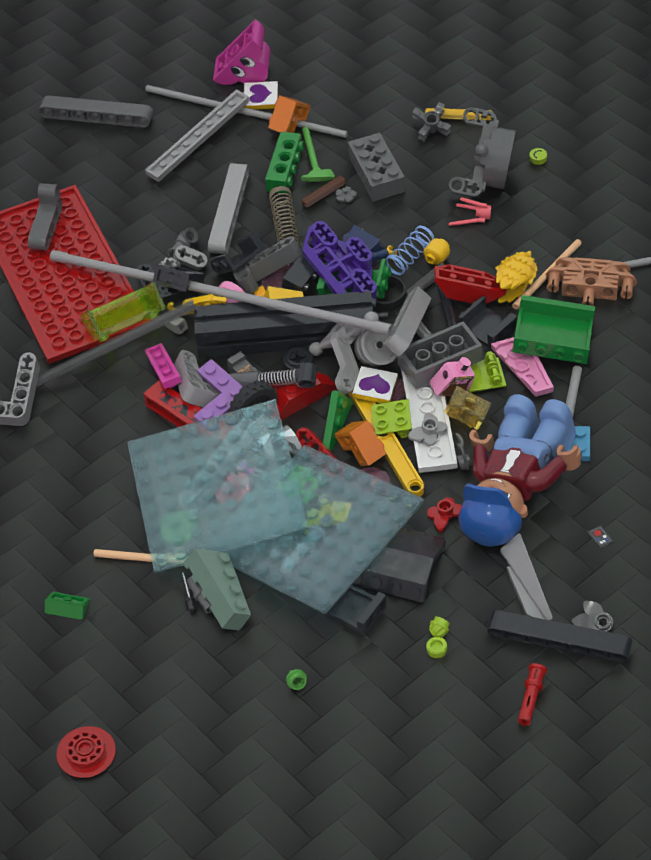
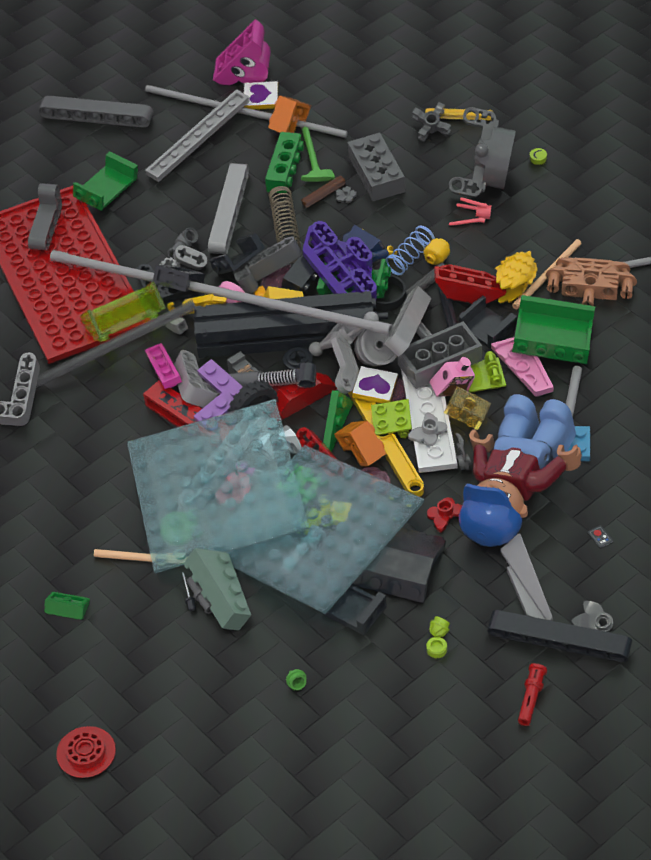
none -> green panel [73,152,138,211]

